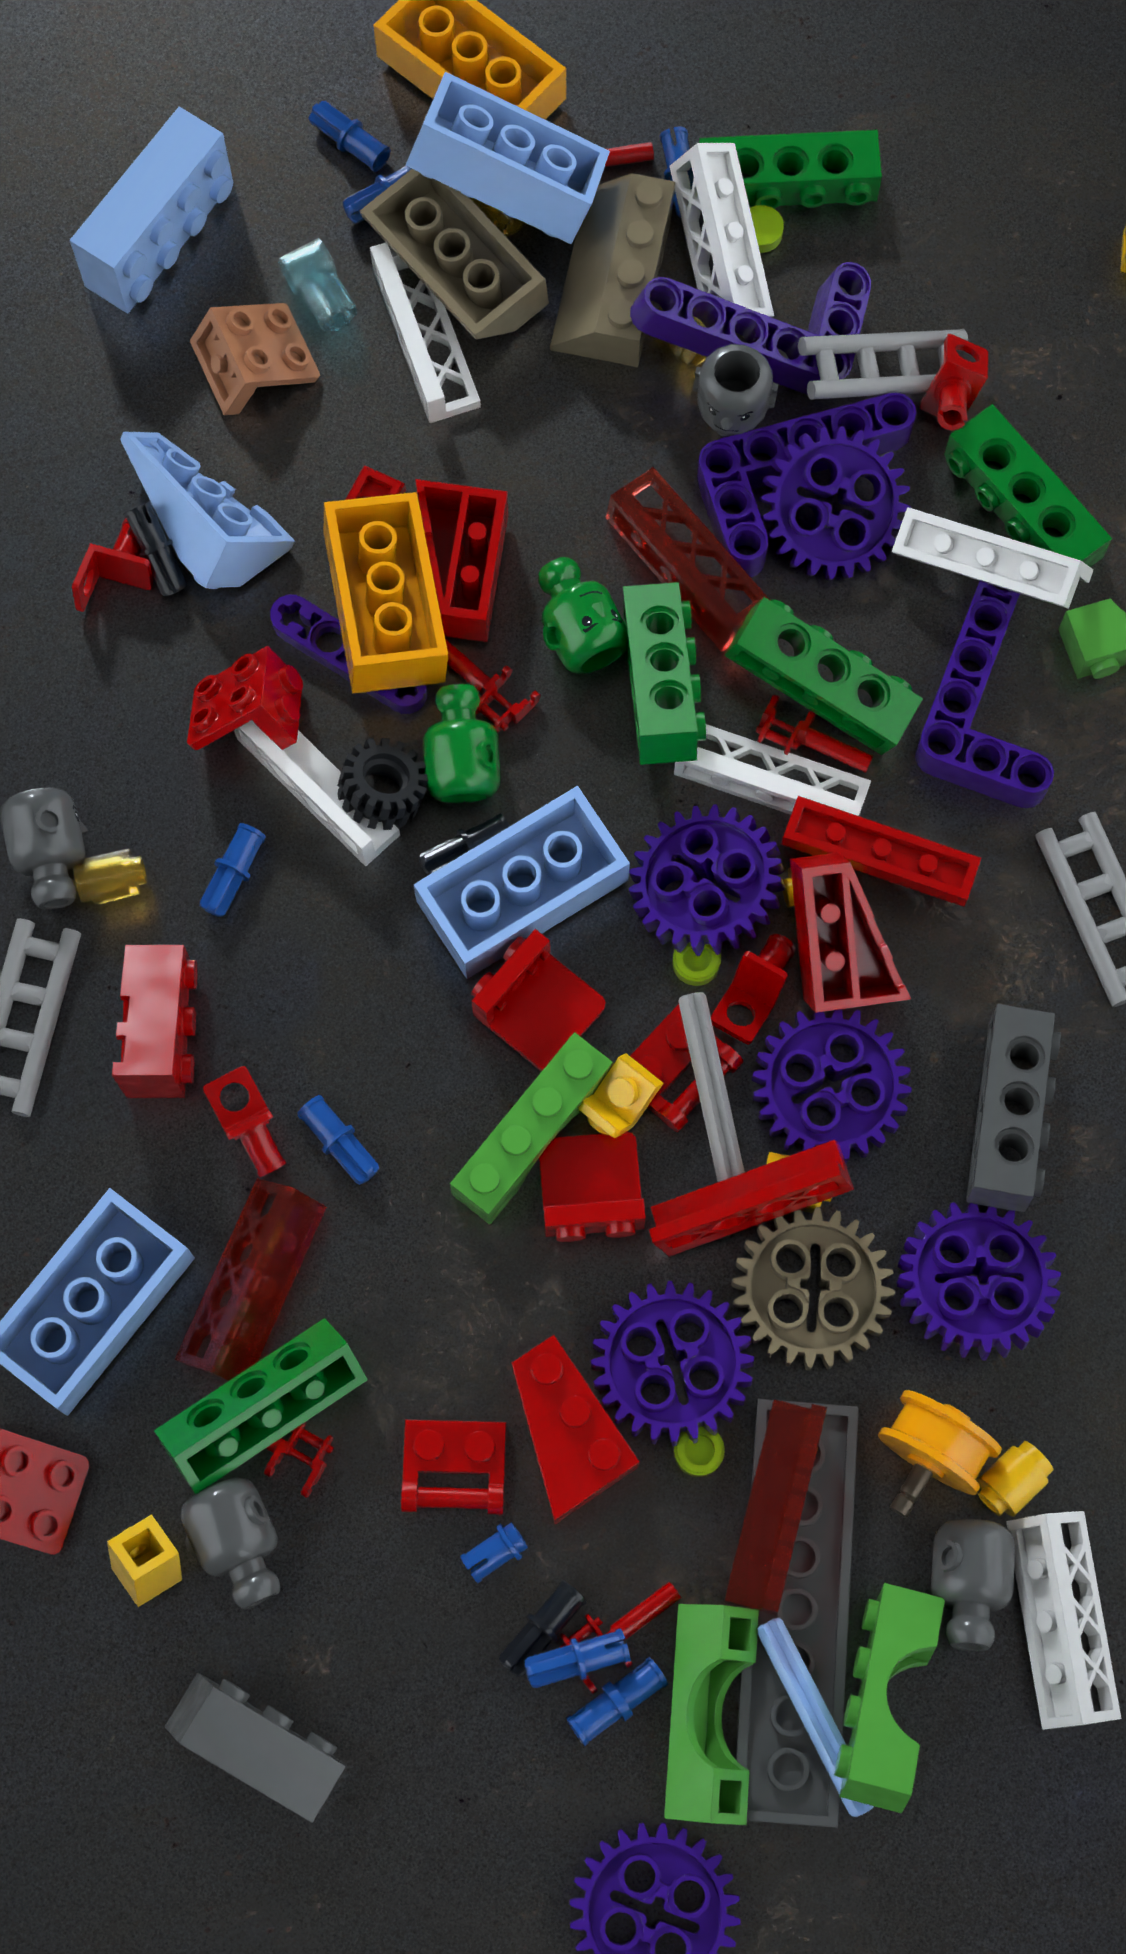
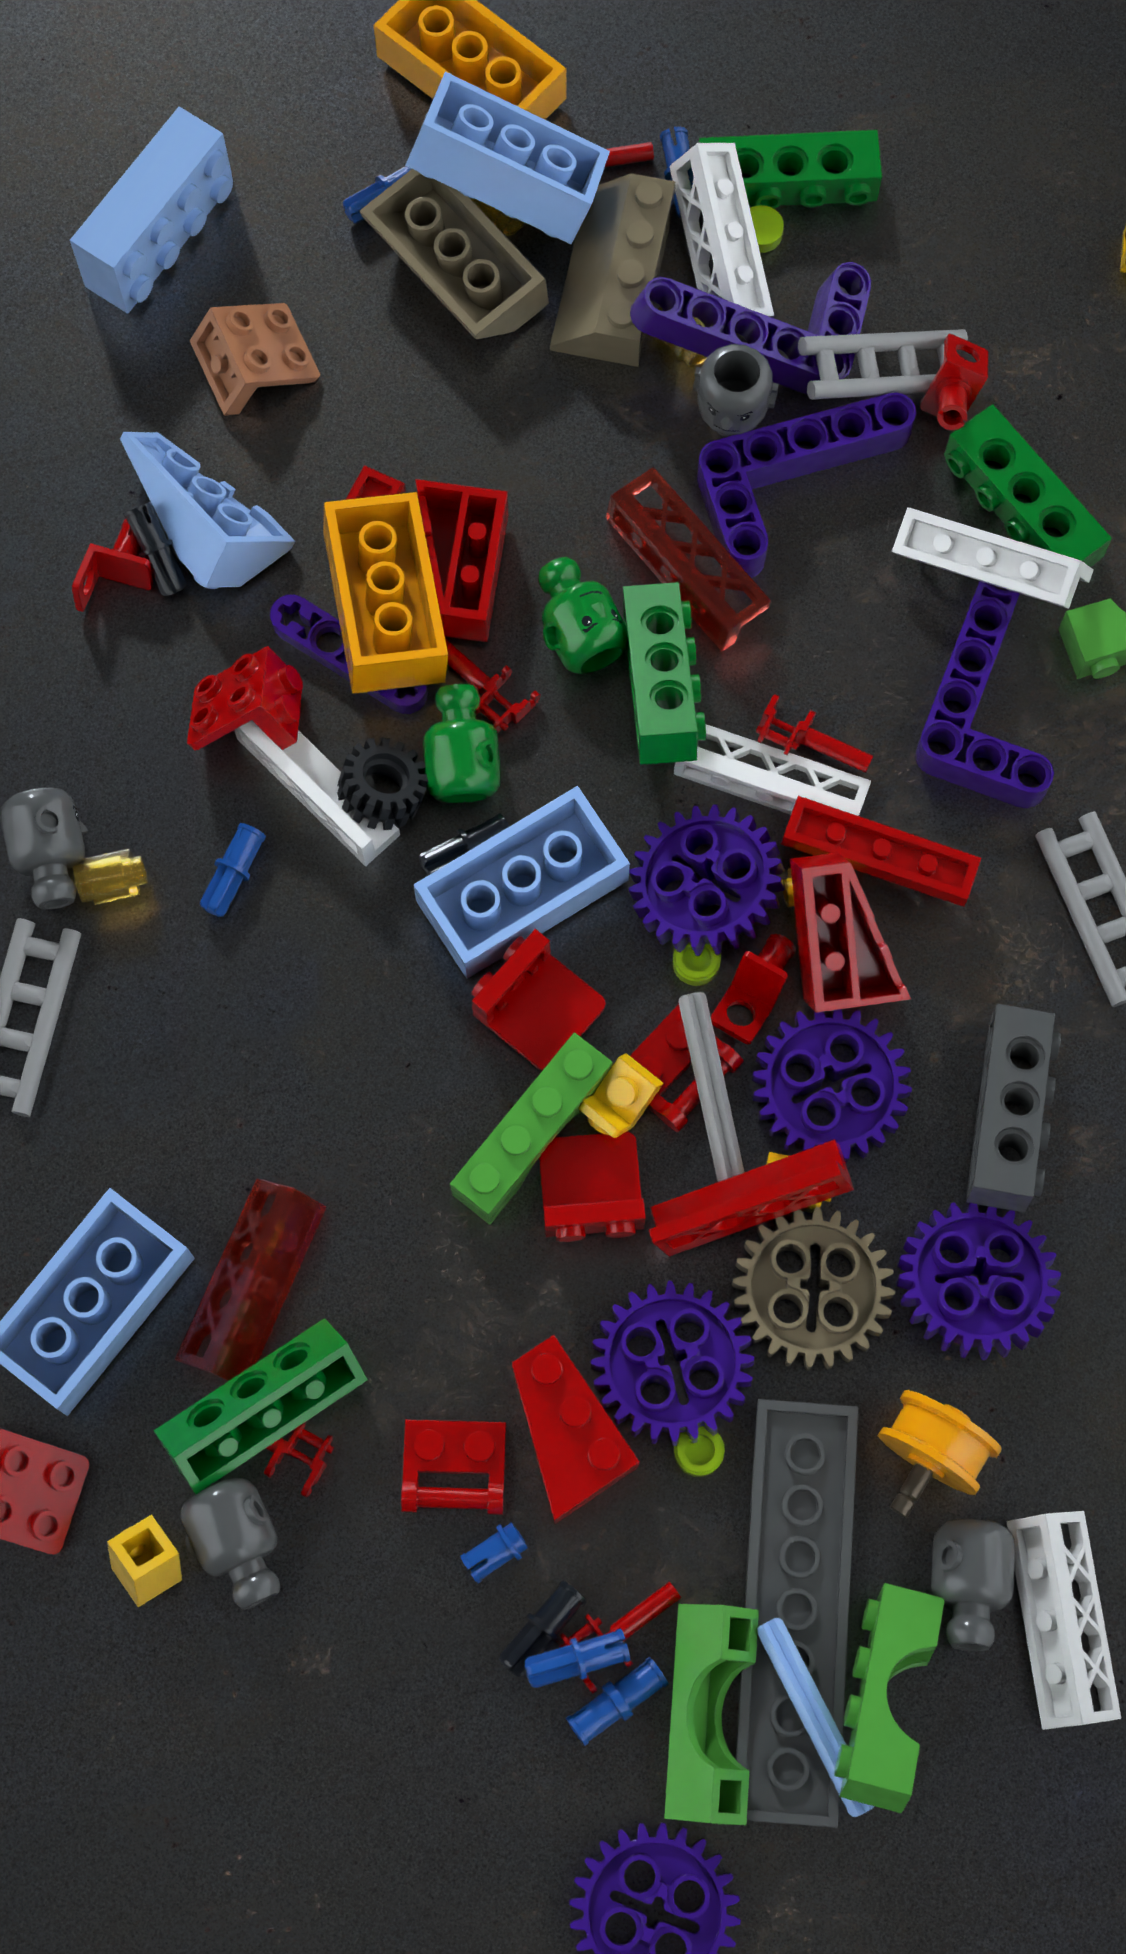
wedge [112,945,198,1098] -> none
dark grey wedge [165,1672,346,1823] -> none
red bracket [203,1066,286,1178] -> none
clear light blue piece [278,238,357,332] -> none
blue axle [297,1095,379,1185] -> none
blue axle [309,101,391,172] -> none
white fence [370,242,481,424] -> none
green brick [724,597,923,755] -> none
clear red fence [724,1399,827,1615] -> none
dark purple gear [759,426,911,580] -> none
yellow brick [978,1441,1054,1517] -> none

